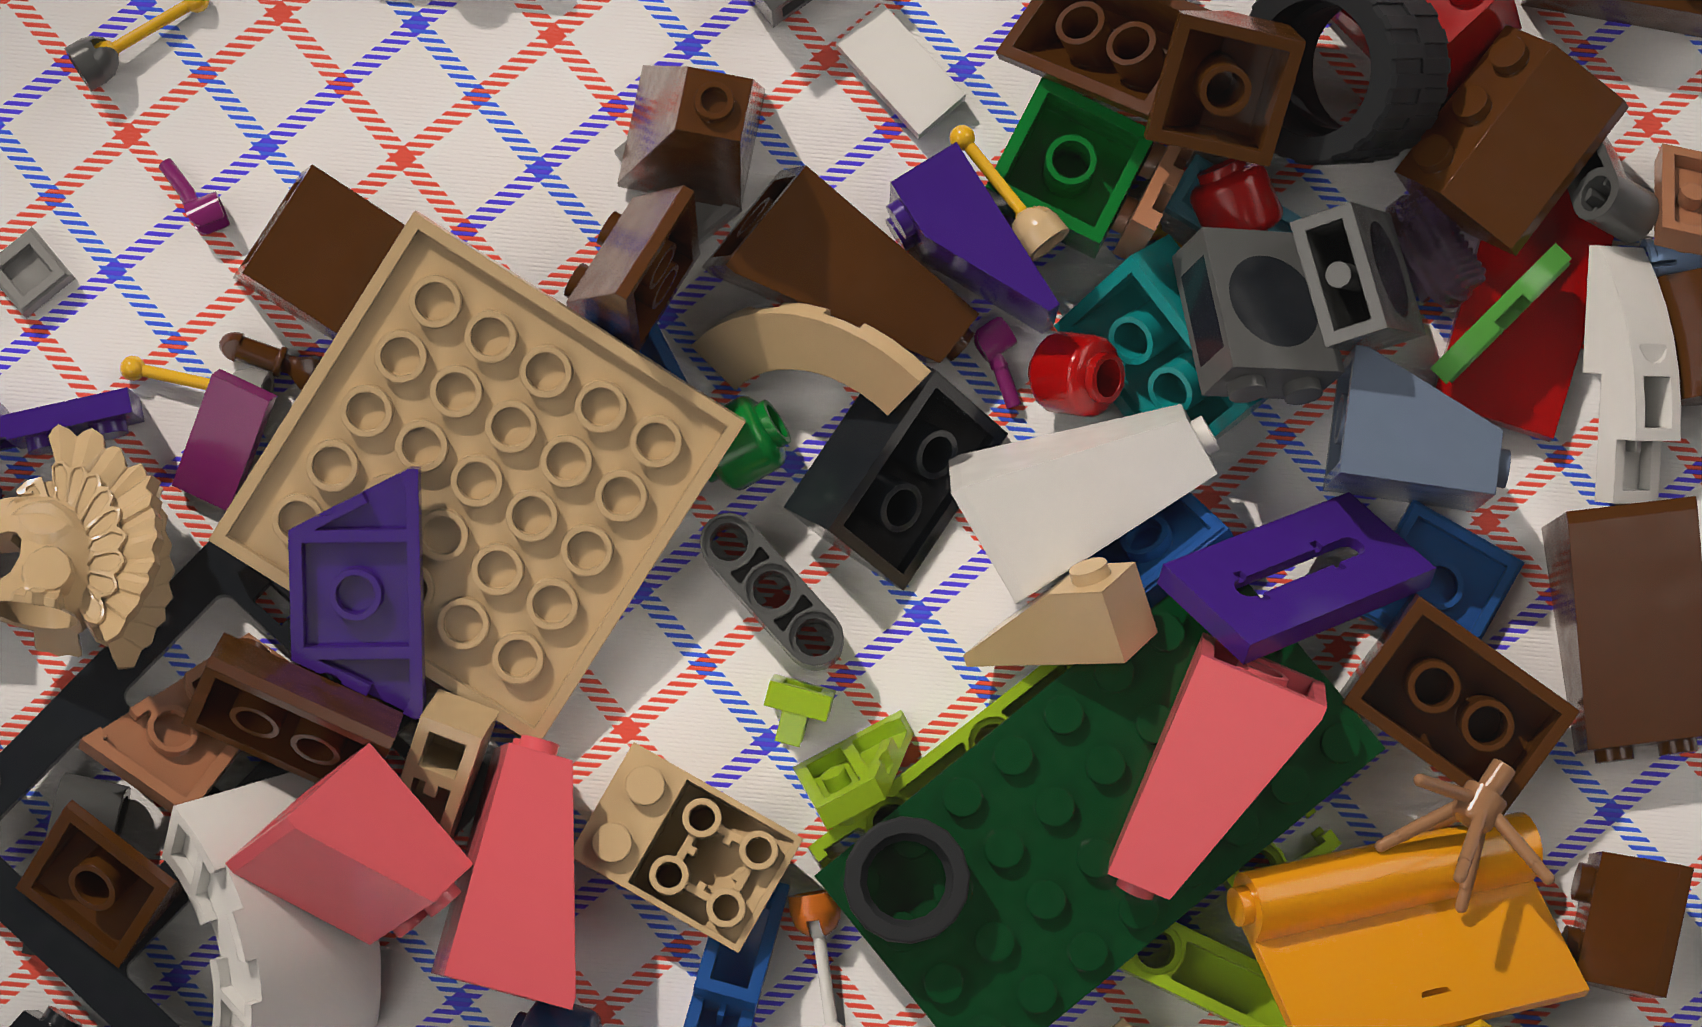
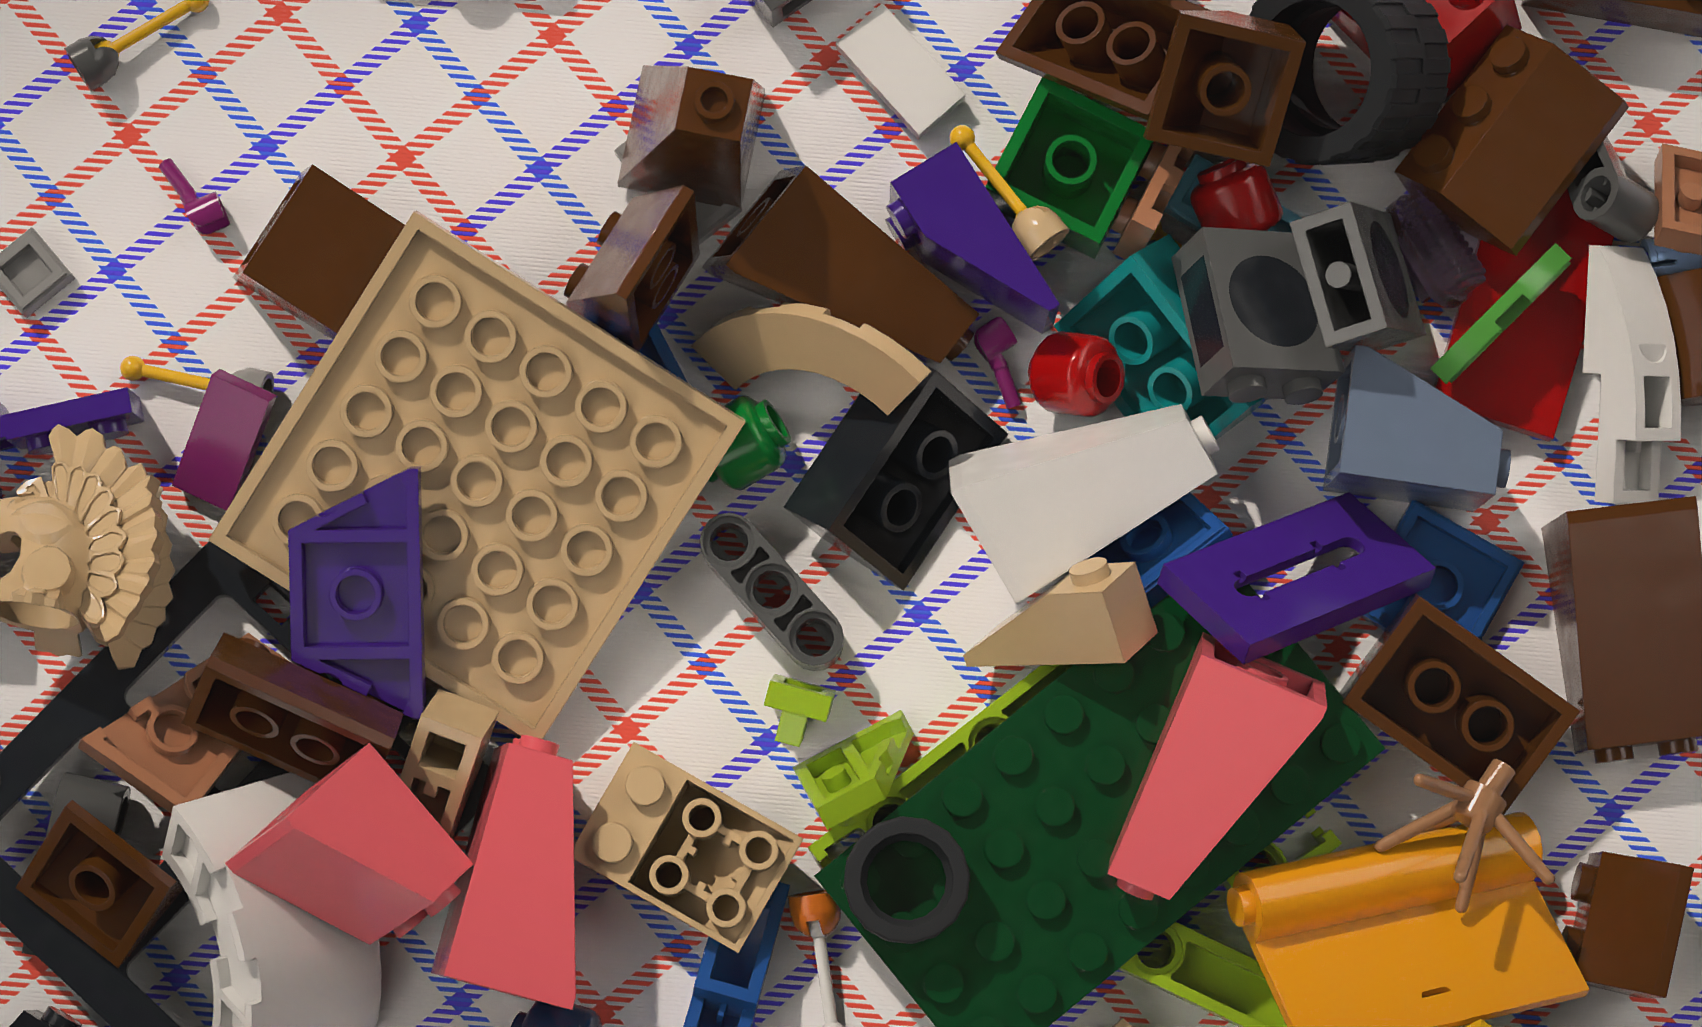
reddish brown piece [219,332,322,391] -> none

